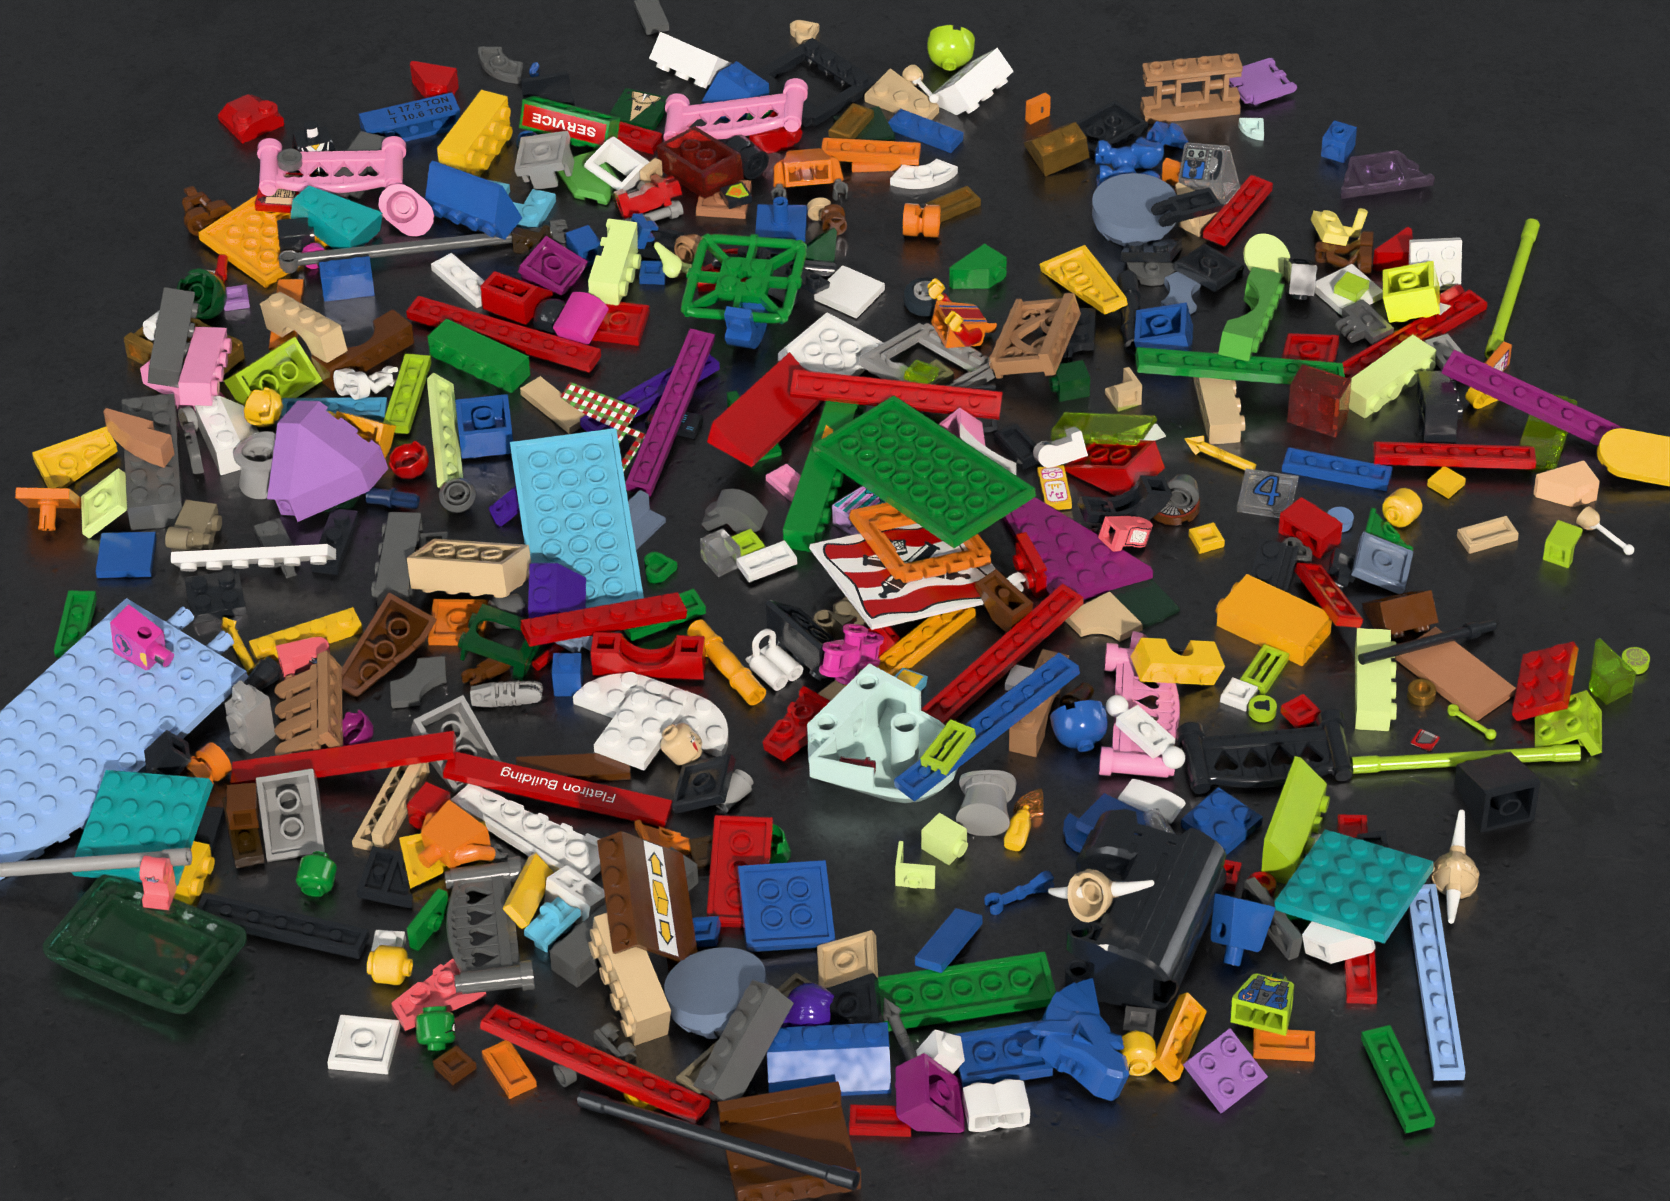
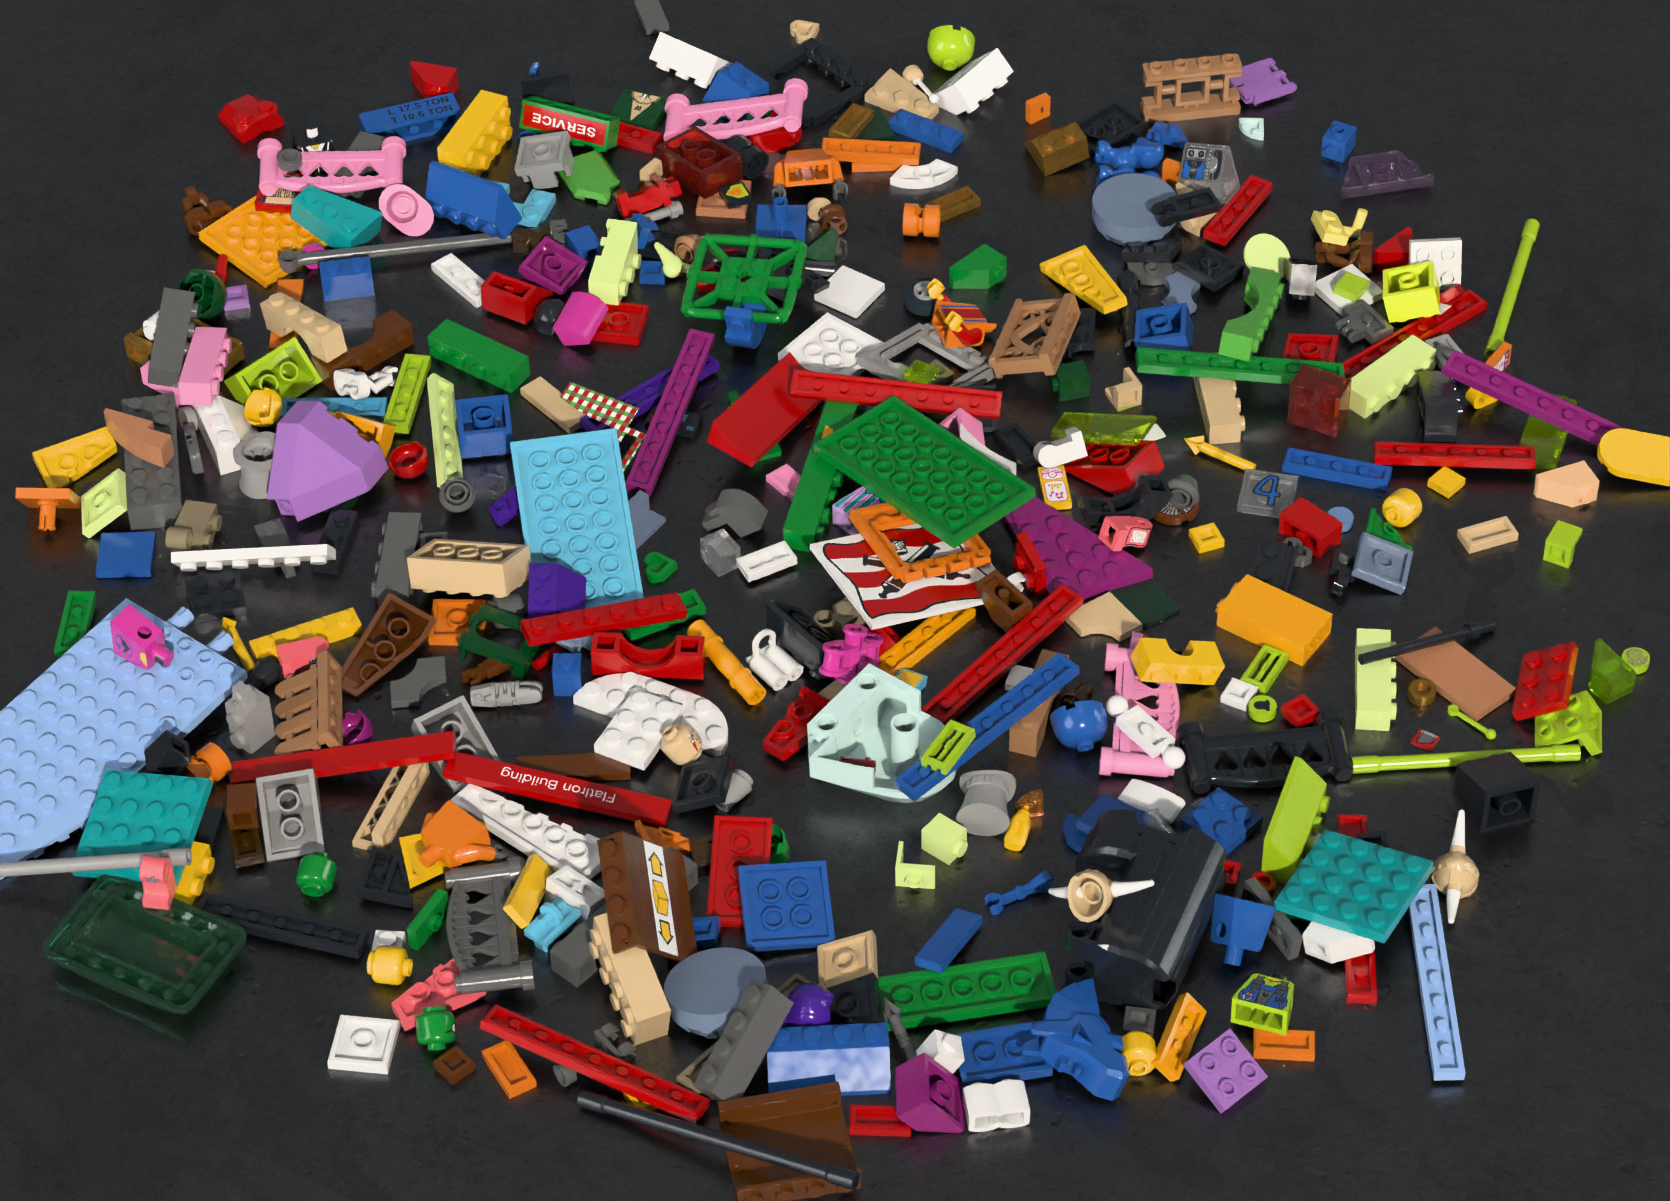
black brick [277,217,315,253] -> none
dark blue axle [366,487,420,509] -> none
red plate [406,296,601,373] -> none
red brick [407,782,451,830] -> none
dark grey tile [478,46,524,84] -> none
white tile [584,137,649,192] -> none
lime plate [727,528,765,558] -> none
red tile [1295,563,1363,628] -> none
green plate [1361,1025,1435,1134] -> none
reddish brown slope [1362,590,1439,639] -> none
hinge [1576,506,1634,555] -> none

